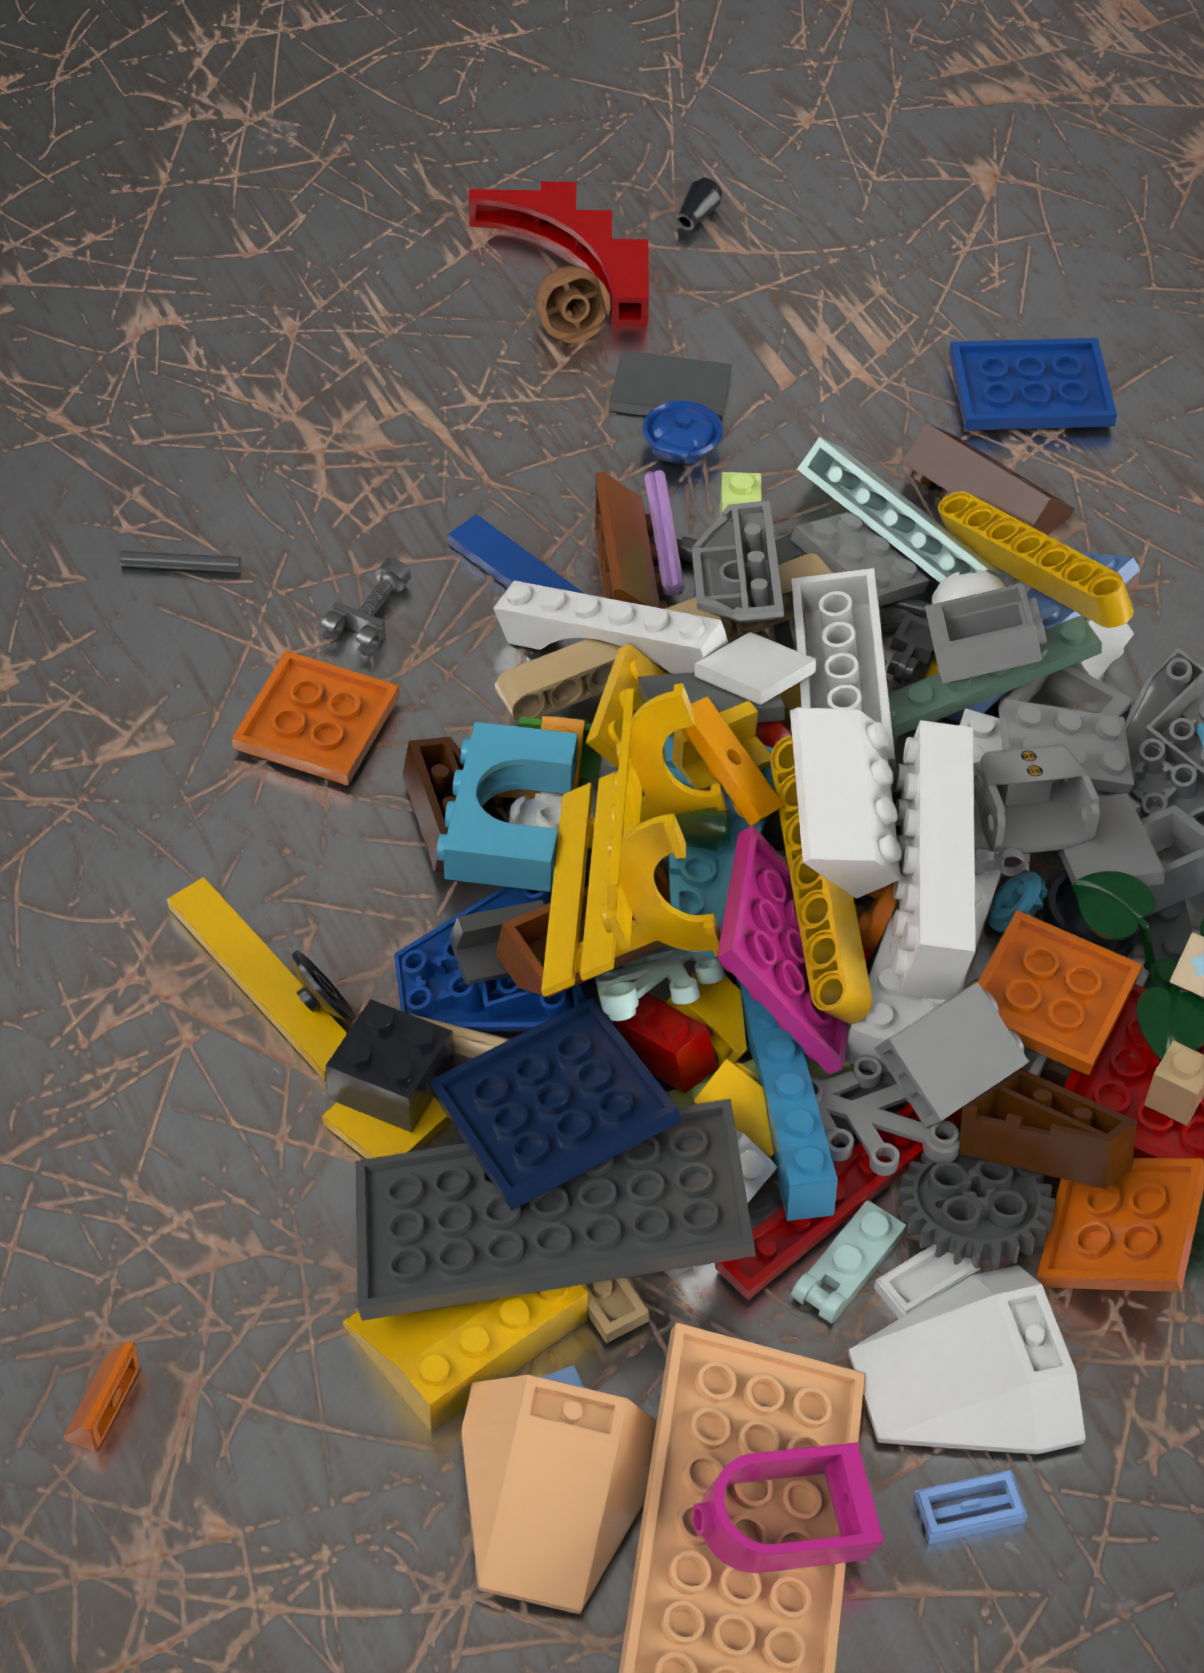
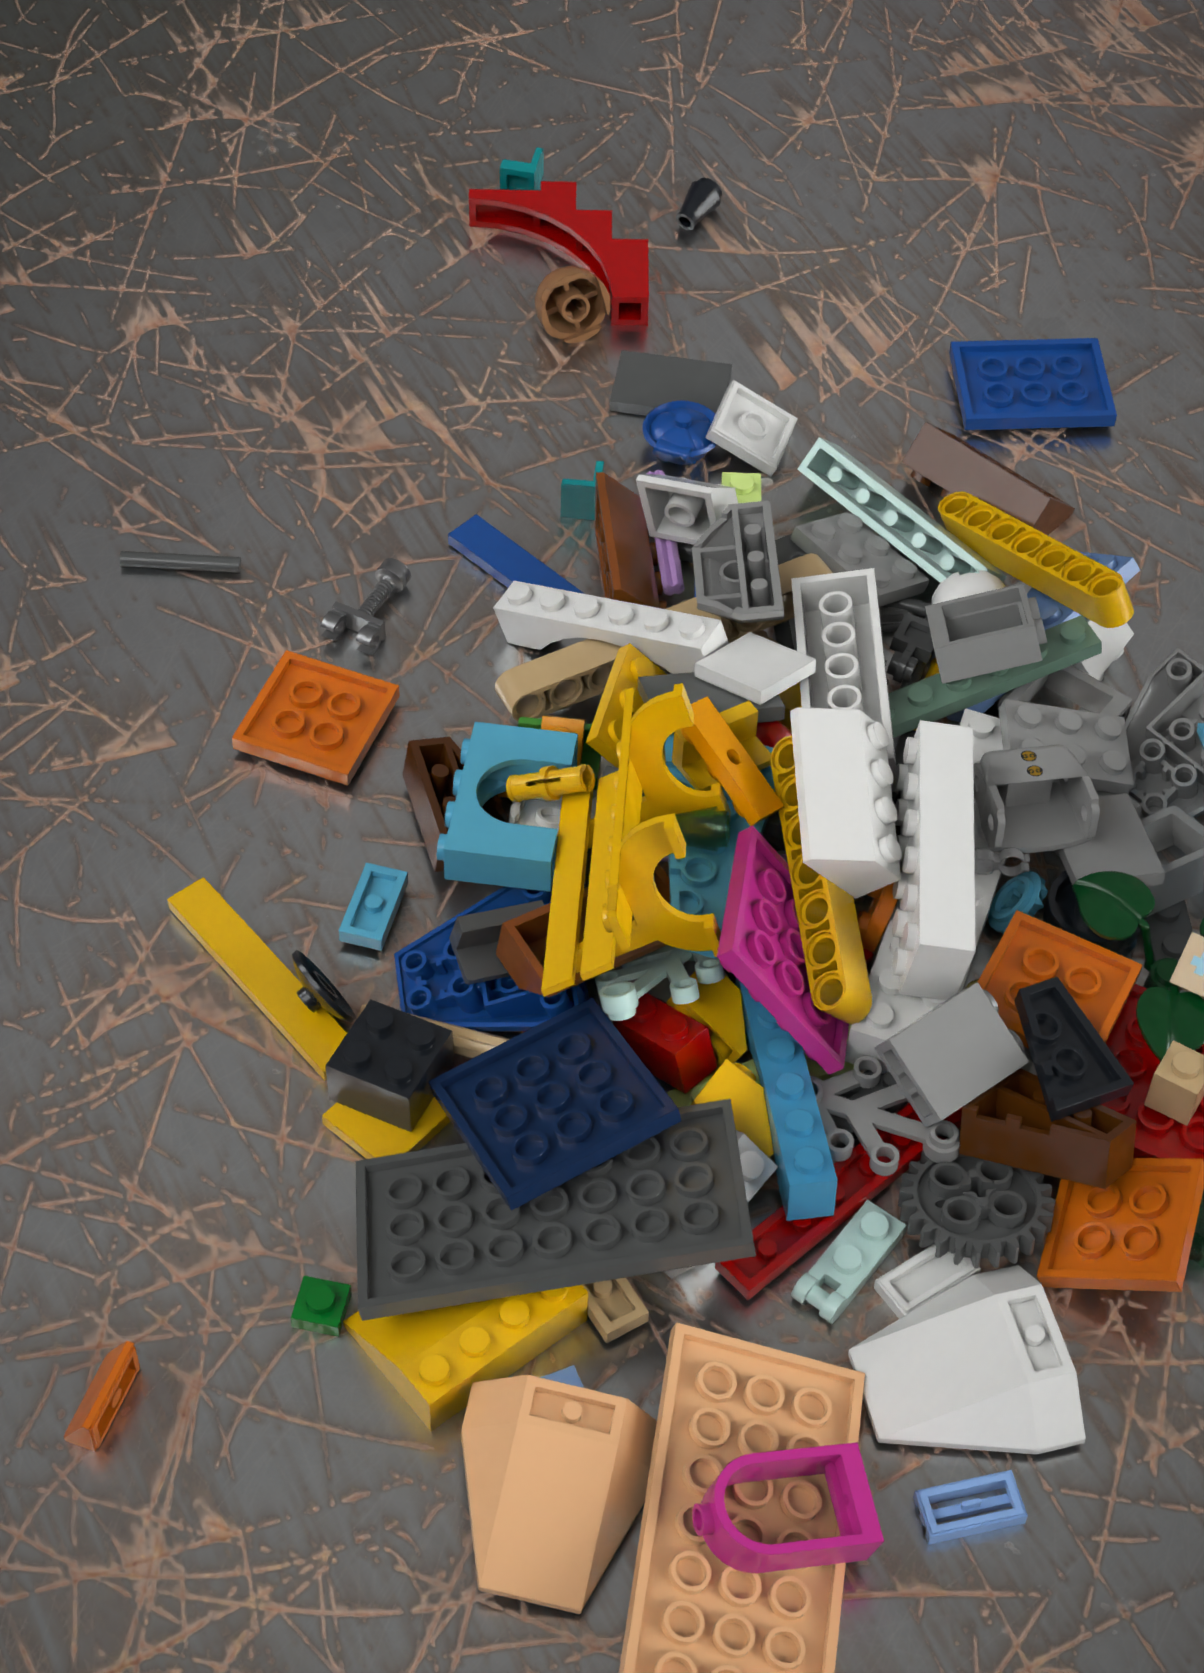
none -> green plate [291,1276,352,1337]
none -> medium azure plate [339,862,409,951]
none -> teal panel [500,147,544,190]
none -> yellow pin [506,764,595,802]
none -> teal panel [560,461,604,520]
none -> white slope [636,474,738,545]
none -> white tile [705,380,798,477]
none -> black wing [1014,977,1134,1122]

